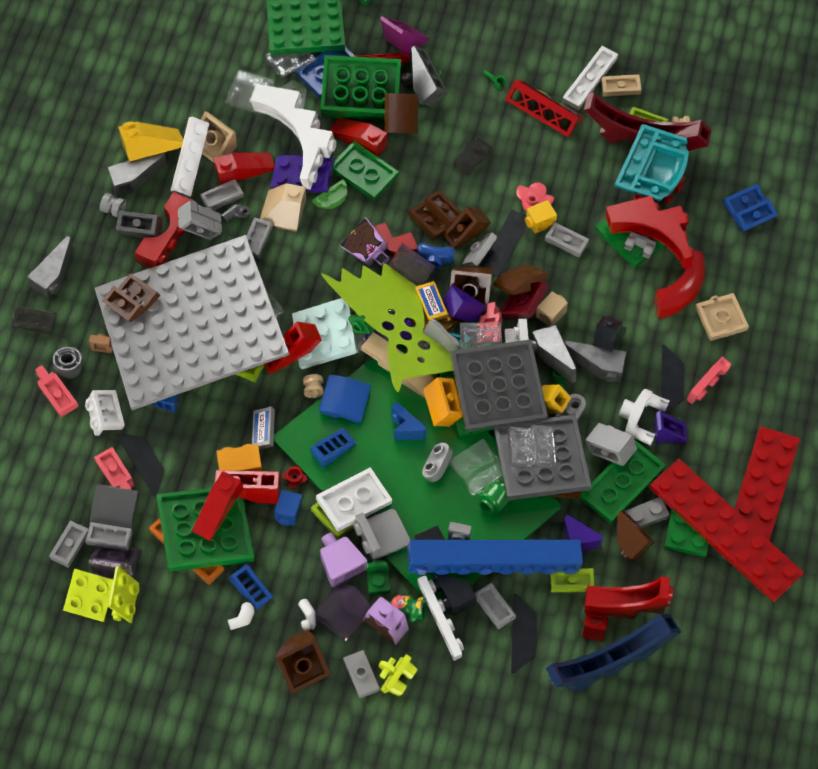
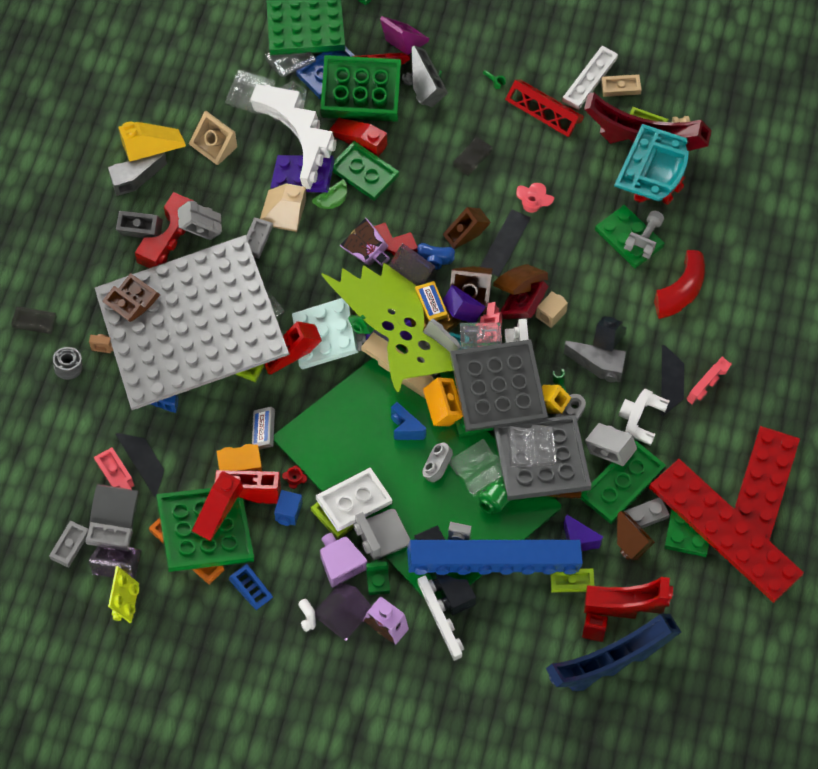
flat silver slope [27,236,73,299] -> none
coral hinge [35,366,78,417] -> none
neon yellow hinge [63,569,113,622] -> none
white bracket [85,390,125,436] -> none
light grey wheel [100,193,126,218] -> none
white plate [171,117,209,197] -> none
light grey tile [200,179,244,211] -> none
red slope [213,153,275,185] -> none
dark grey arm [221,204,250,223] -> none
white arm [228,602,254,630] -> none
reddish brown slope [275,629,331,694] -> none
tan wheel [303,374,324,398] -> none
blue slope [310,428,356,468] -> none
blue slope [318,375,371,424] -> none
light grey plate [343,650,380,699] -> none
neon yellow hips [378,654,418,696] -> none
reddish brown slope [385,93,418,133] -> none
green animal [391,595,427,622] -> none
reddish brown slope [408,190,462,240] -> none
light grey plate [462,232,497,267] -> none
light grey plate [474,582,516,630] -> none
black sticker [511,594,537,674] -> none
black sticker [524,82,581,118] -> none
yellow brick [525,200,557,234] -> none
slope [531,325,576,383] -> none
light grey plate [545,222,589,258] -> none
red arch [605,196,694,269] -> none
dark purple slope [654,411,687,444] -> none
tan plate [695,293,749,341] -> none
blue slope [723,183,778,232] -> none

